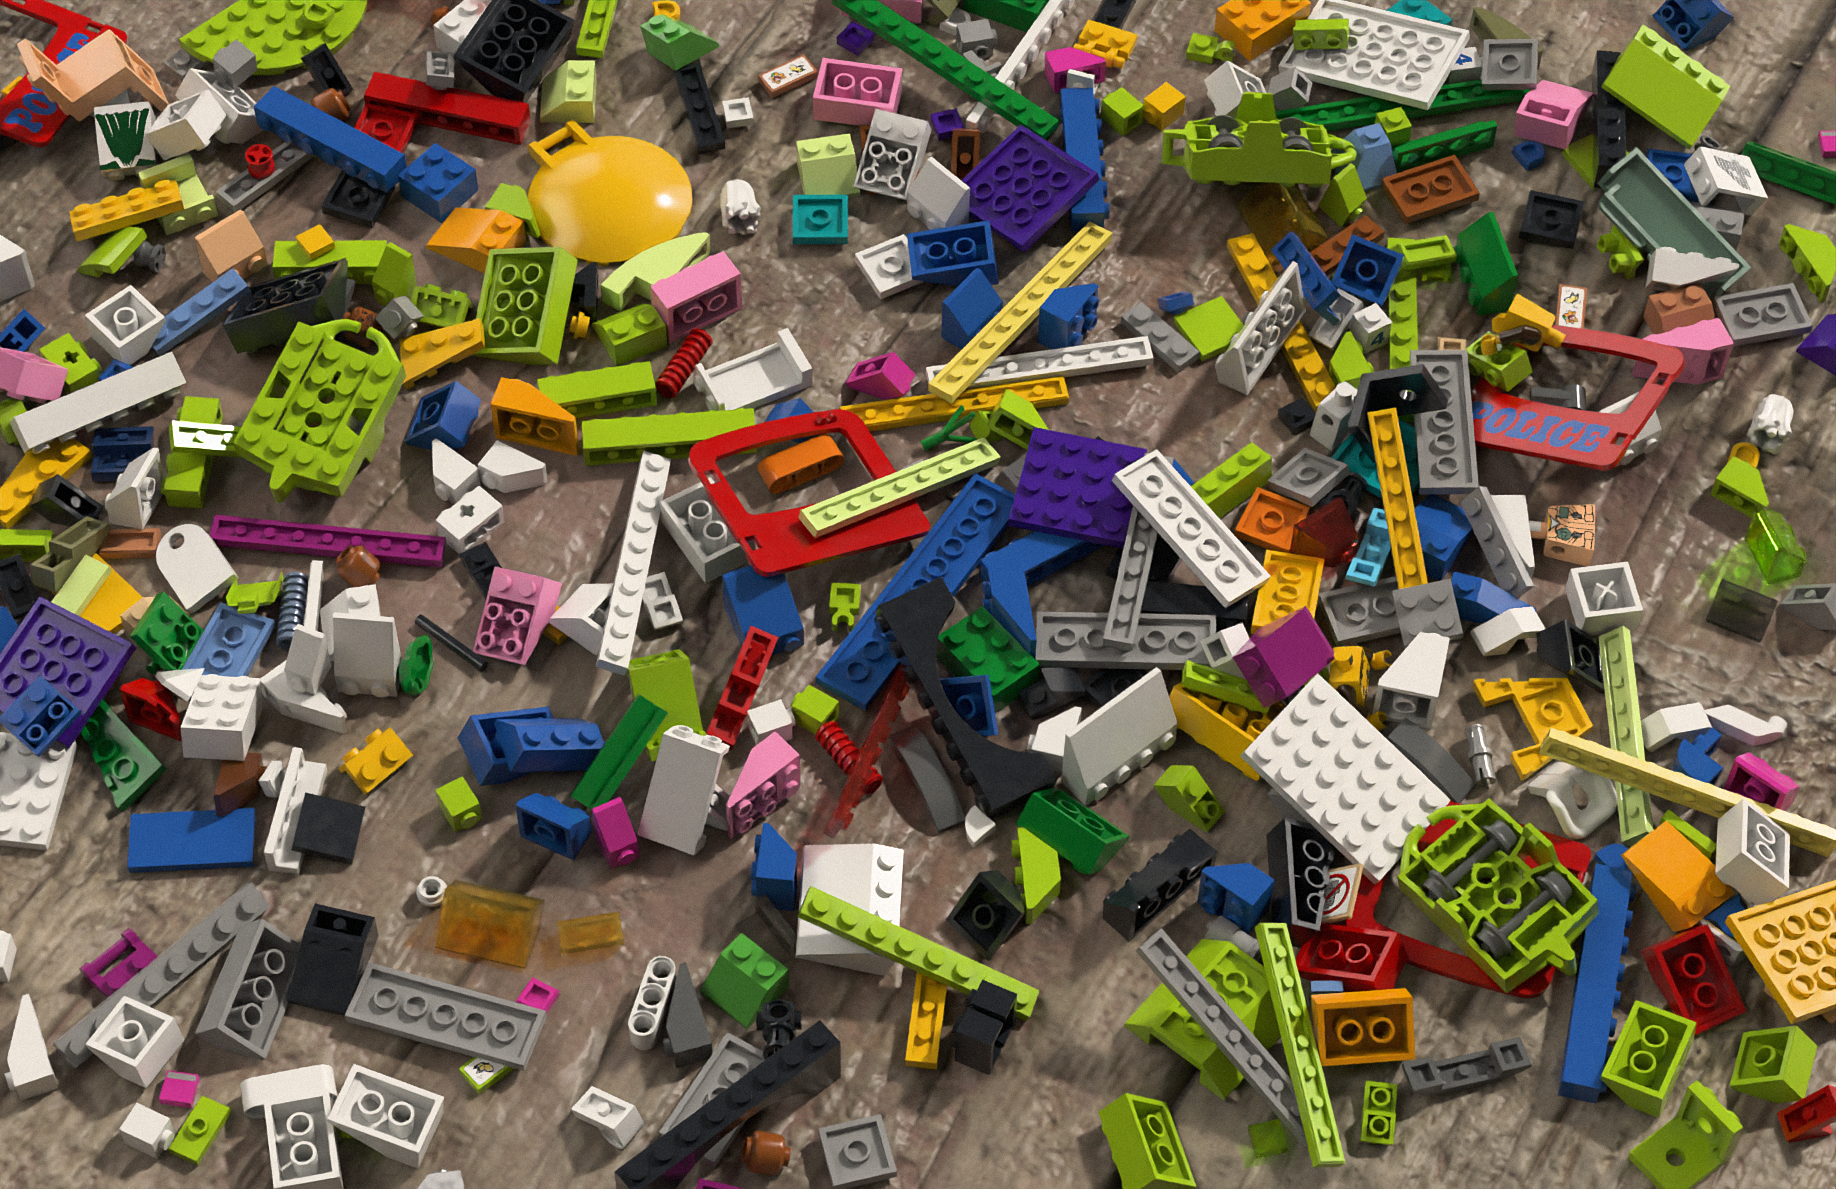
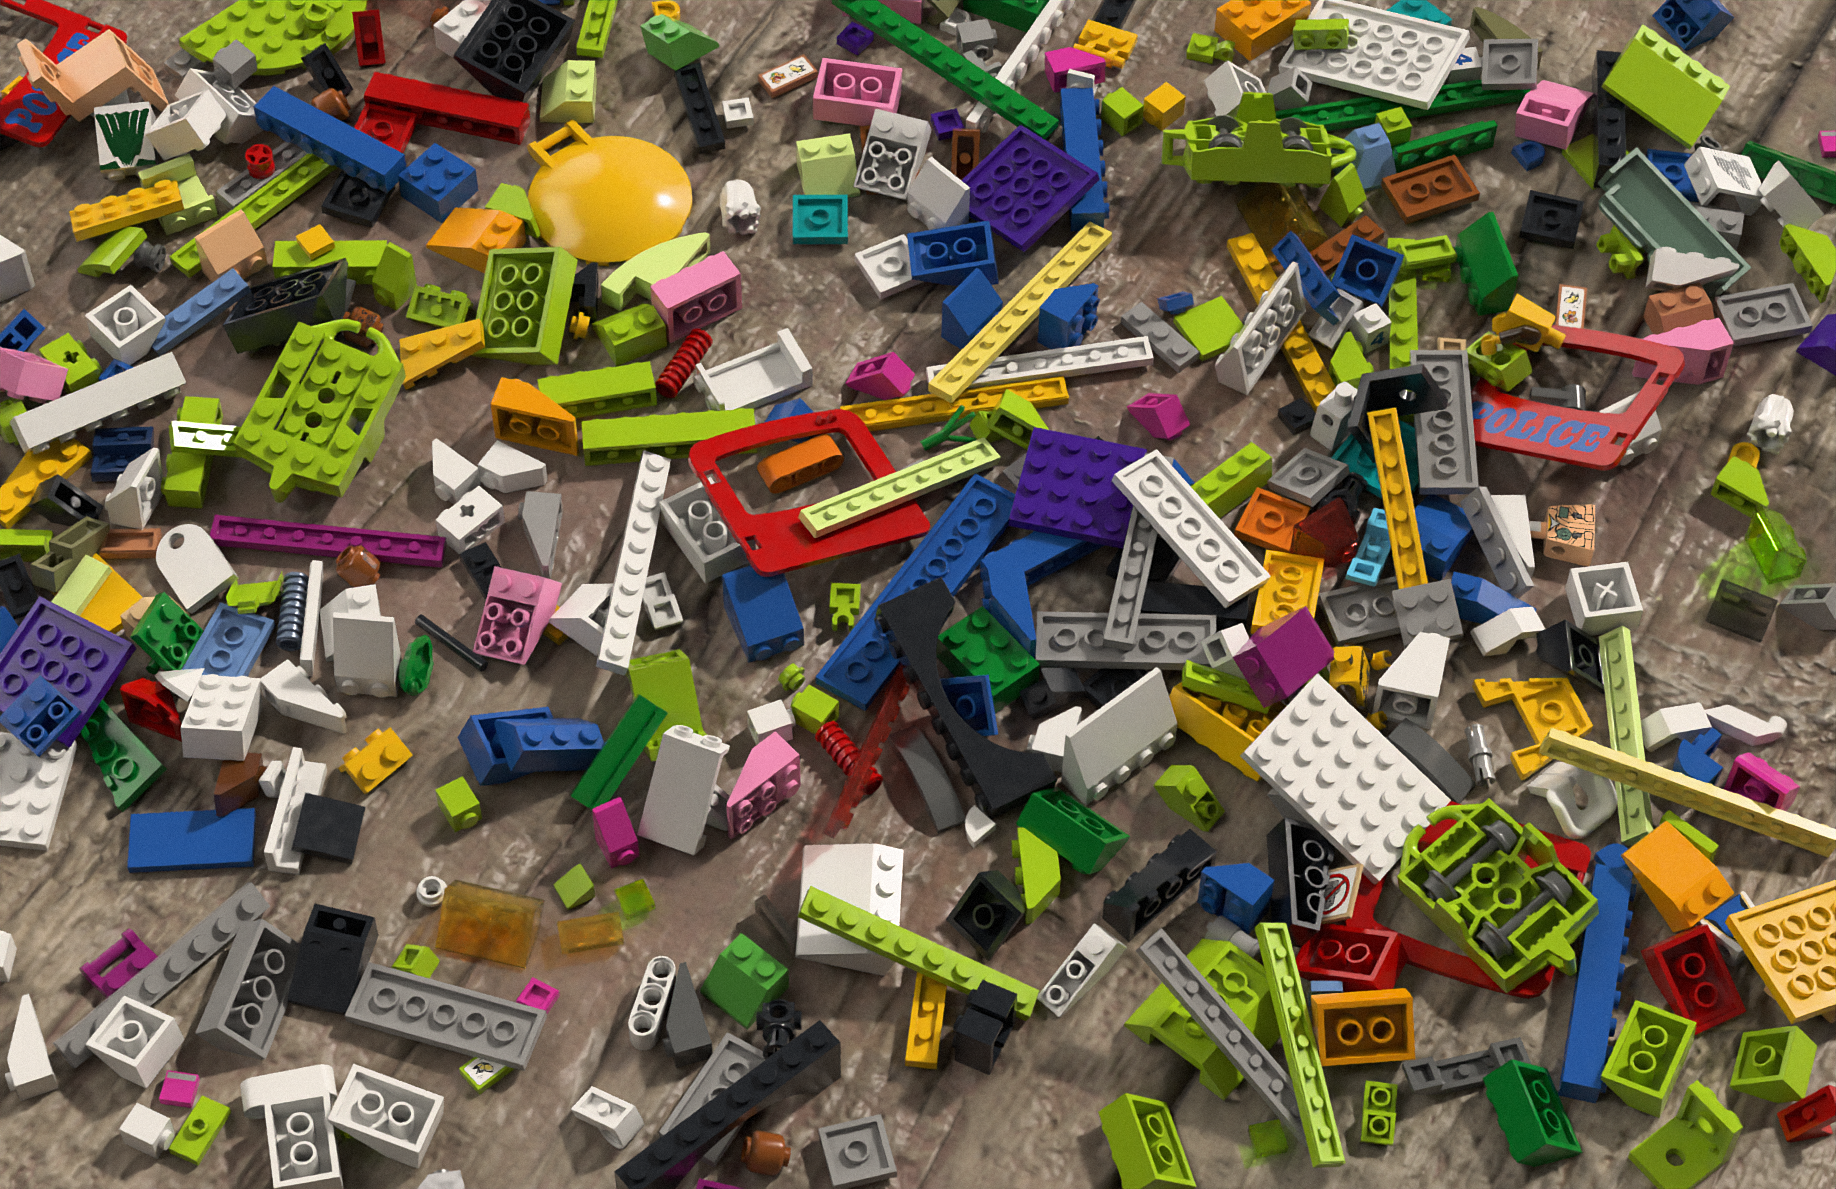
white slope [284,624,331,695] -> none
light grey brick [375,296,424,339] -> none
blue slope [404,381,481,450] -> none
light grey plate [426,50,454,90] -> none
blue slope [515,793,592,861] -> none
red slope [706,626,778,750] -> none
blue slope [750,823,798,911] -> none
white brick [1715,798,1790,906] -> none
none -> lime plate [169,154,338,278]
none -> red slope [352,9,386,66]
none -> lime slope [391,944,439,978]
none -> light grey slope [518,491,563,579]
none -> lime slope [553,863,595,910]
none -> clear neon green plate [614,878,656,920]
none -> lime plate [778,663,805,691]
none -> white slope [1037,923,1127,1018]
none -> dark pink slope [1127,393,1190,440]
none -> green slope [1482,1059,1583,1167]
none -> white slope [1759,161,1824,229]

